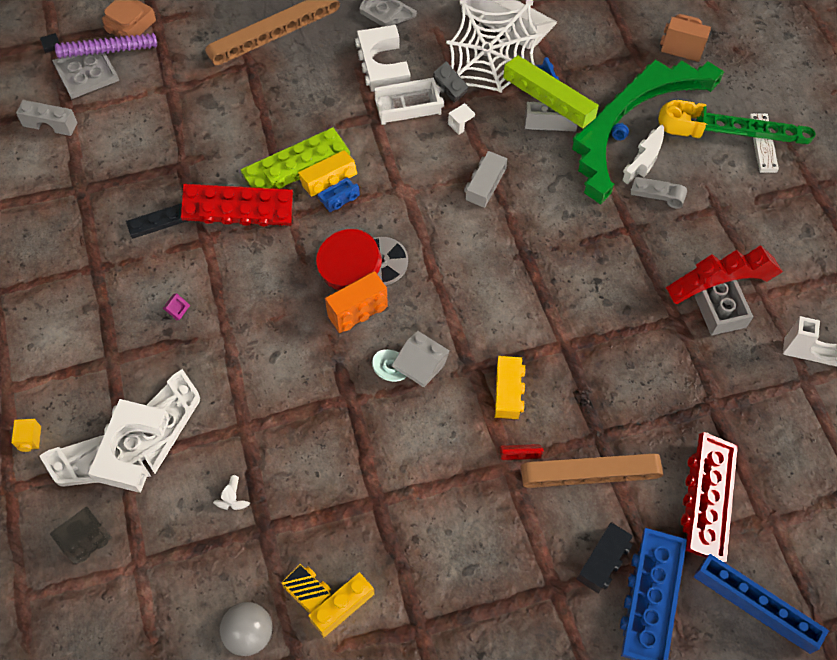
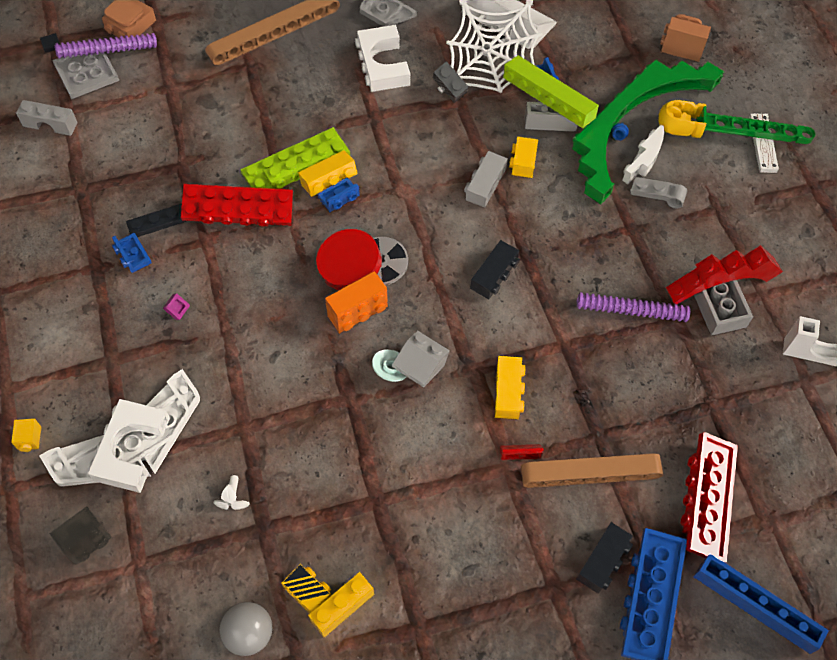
white door [374,78,444,125] -> none
white panel [448,103,475,135] -> none
none -> blue bracket [112,233,152,273]
none -> black brick [470,240,520,299]
none -> yellow brick [509,137,538,178]
none -> medium lavender piece [577,292,690,322]

